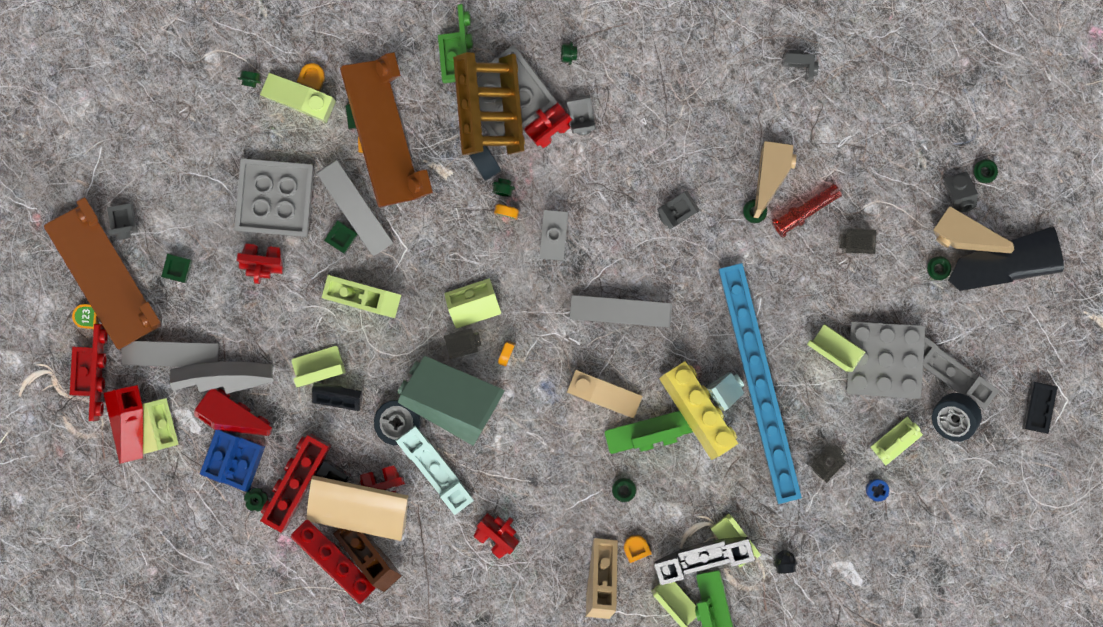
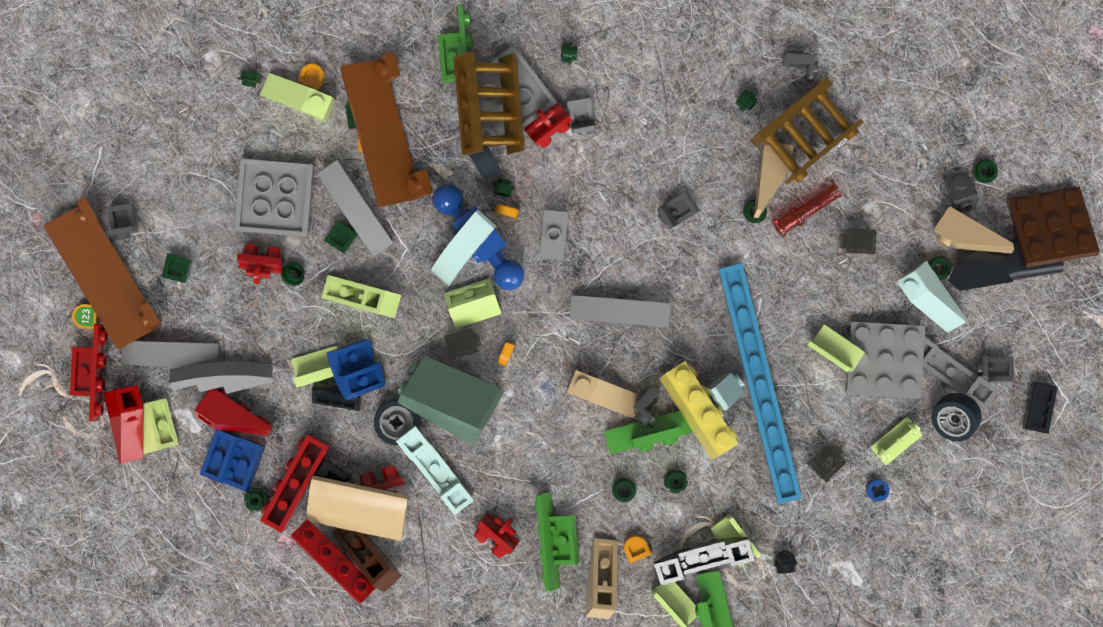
none -> dark green plate [281,263,305,286]
none -> blue slope [326,339,386,400]
none -> light aqua slope [431,210,496,286]
none -> blue brick [432,184,525,291]
none -> bright green bracket [535,492,580,591]
none -> dark grey bracket [633,385,660,428]
none -> dark green plate [664,470,688,494]
none -> dark green plate [736,88,758,112]
none -> pearl gold fence [750,77,864,185]
none -> light aqua slope [897,261,968,333]
none -> dark grey bracket [978,355,1014,383]
none -> reddish brown plate [1007,186,1100,268]

